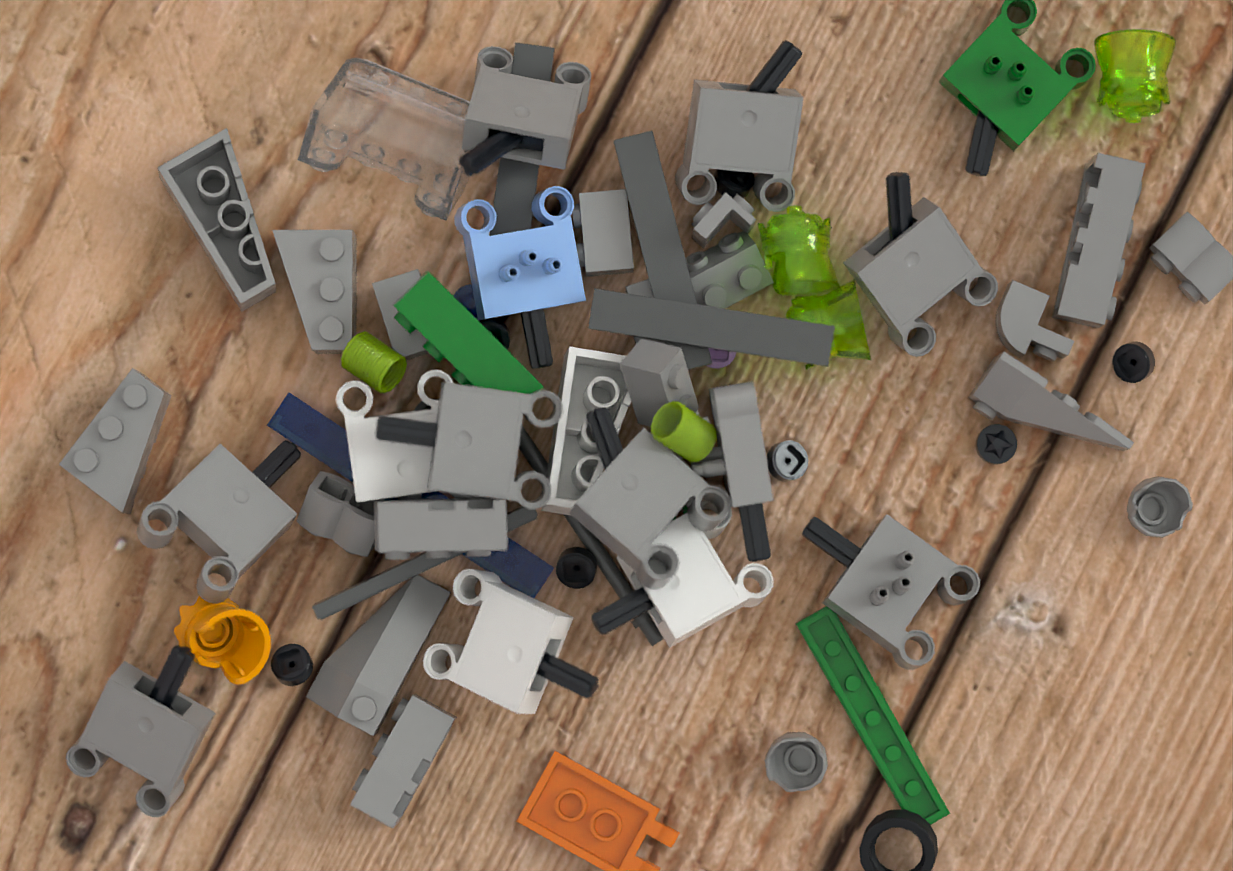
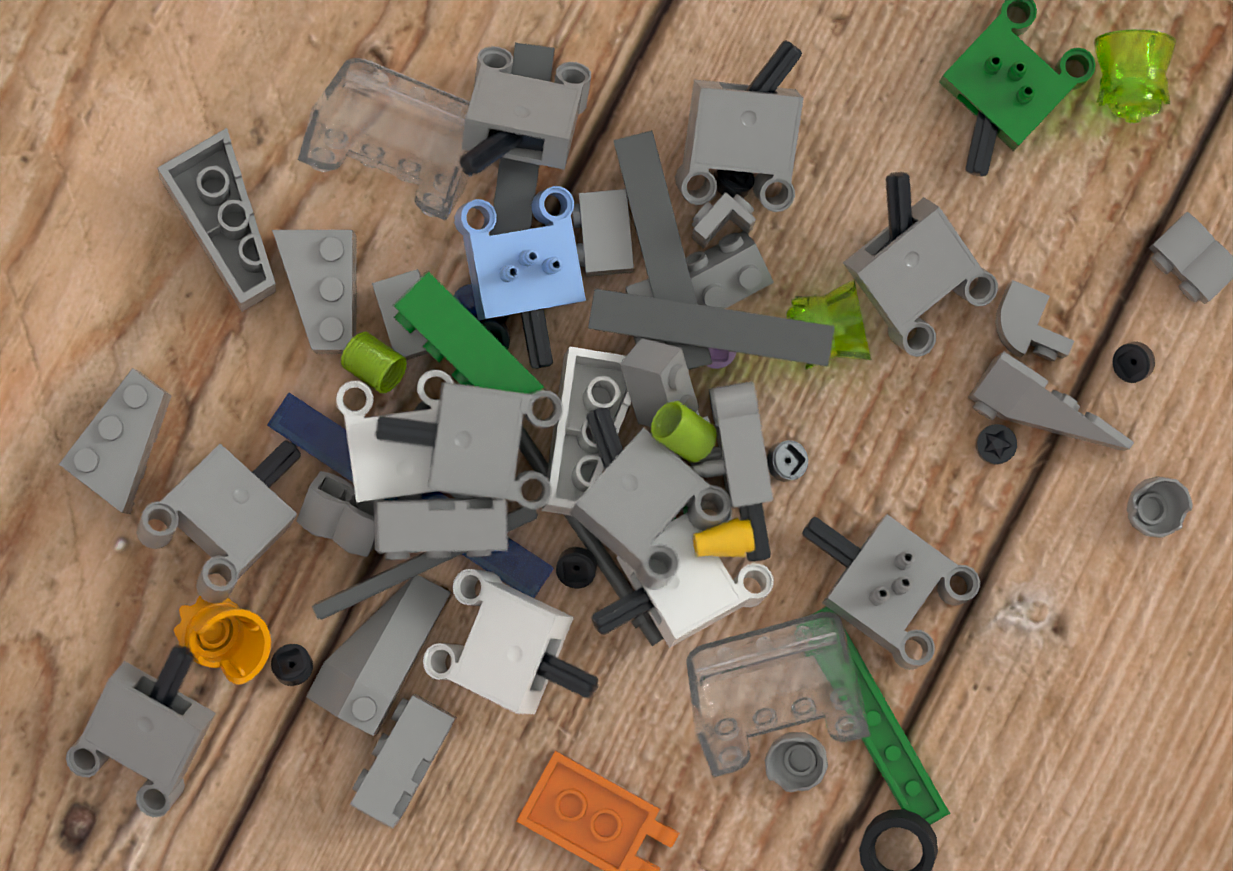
clear neon green hat [758,205,840,295] -> none
light grey wedge [1052,153,1146,328] -> none
none -> clear windscreen [686,612,871,777]
none -> yellow cone [692,517,755,557]

